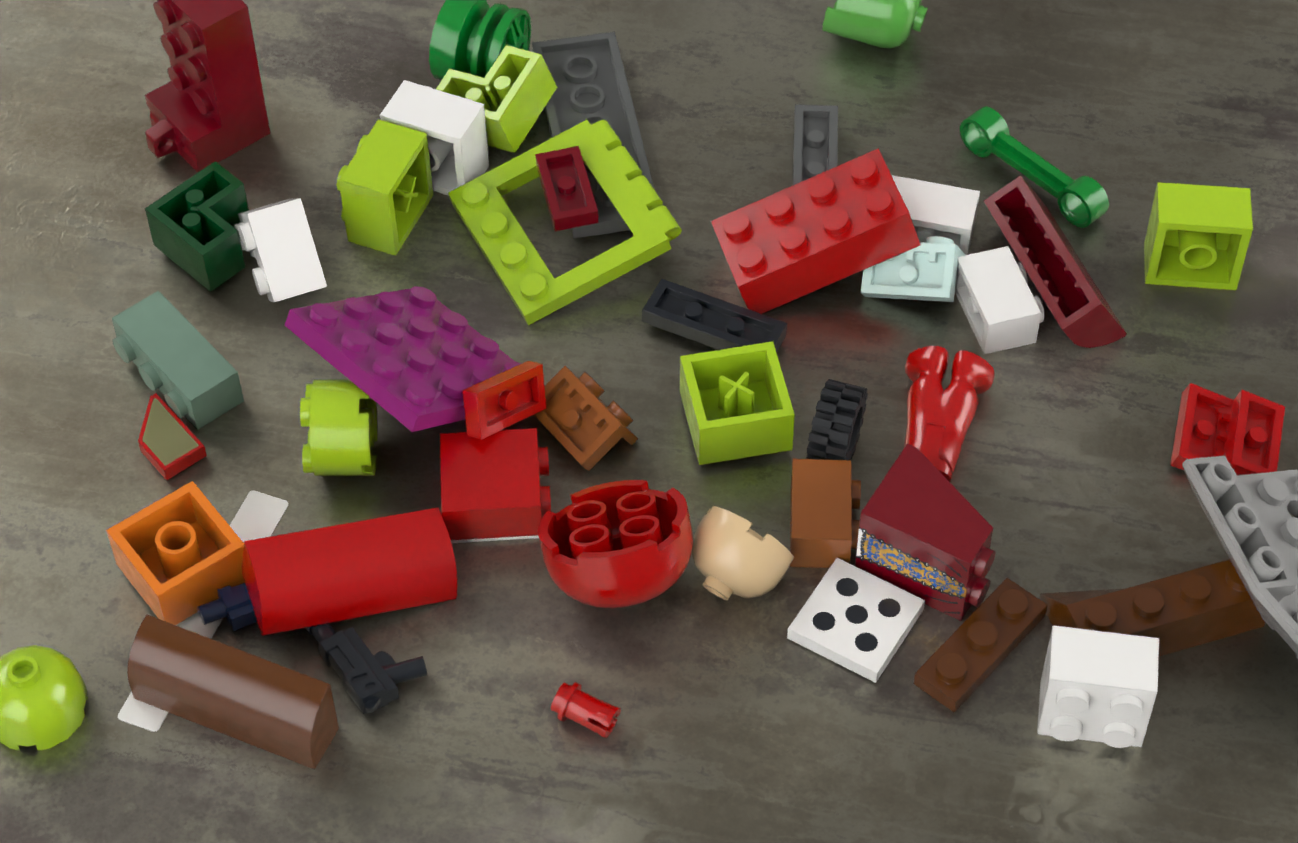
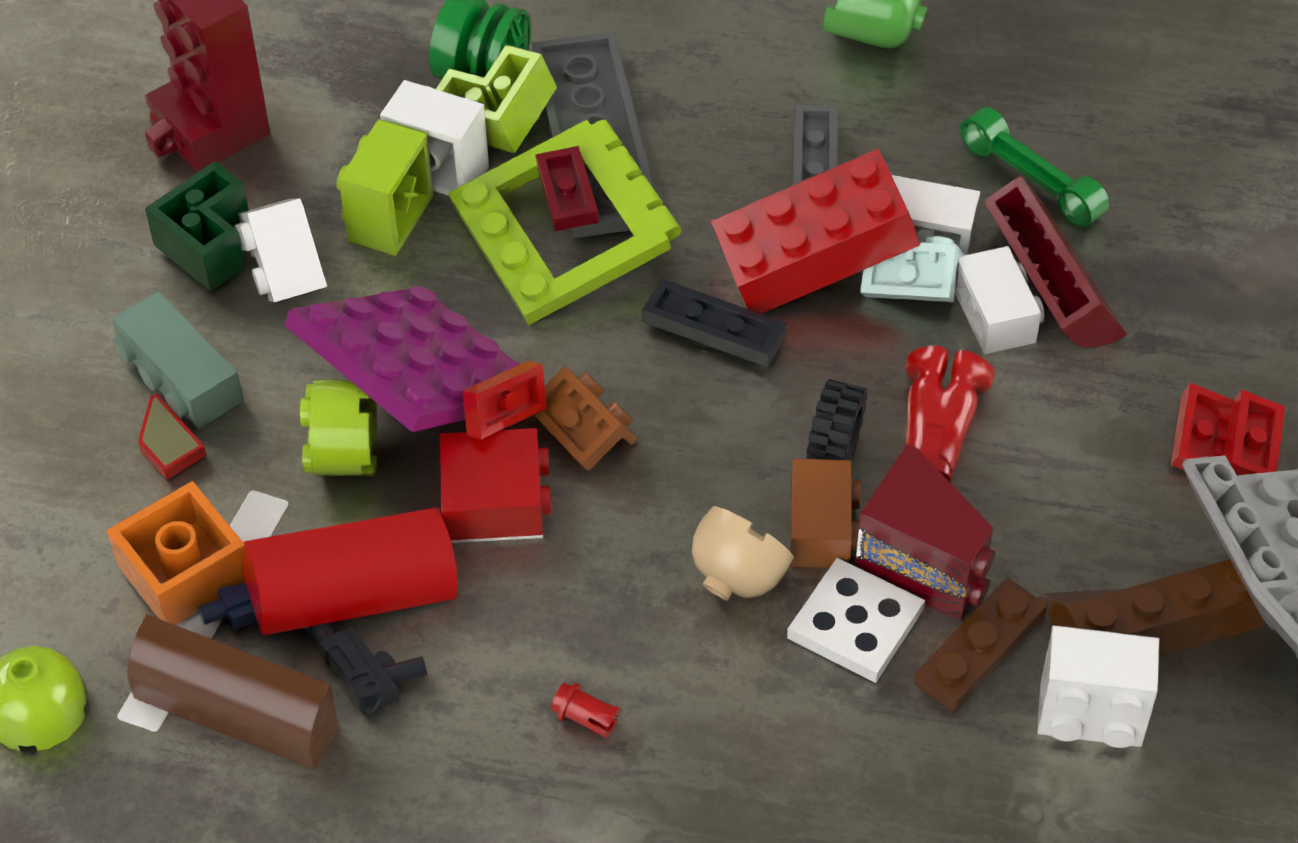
red cylinder [538,480,693,608] -> none
lime brick [680,341,795,465] -> none
lime brick [1144,182,1253,290] -> none

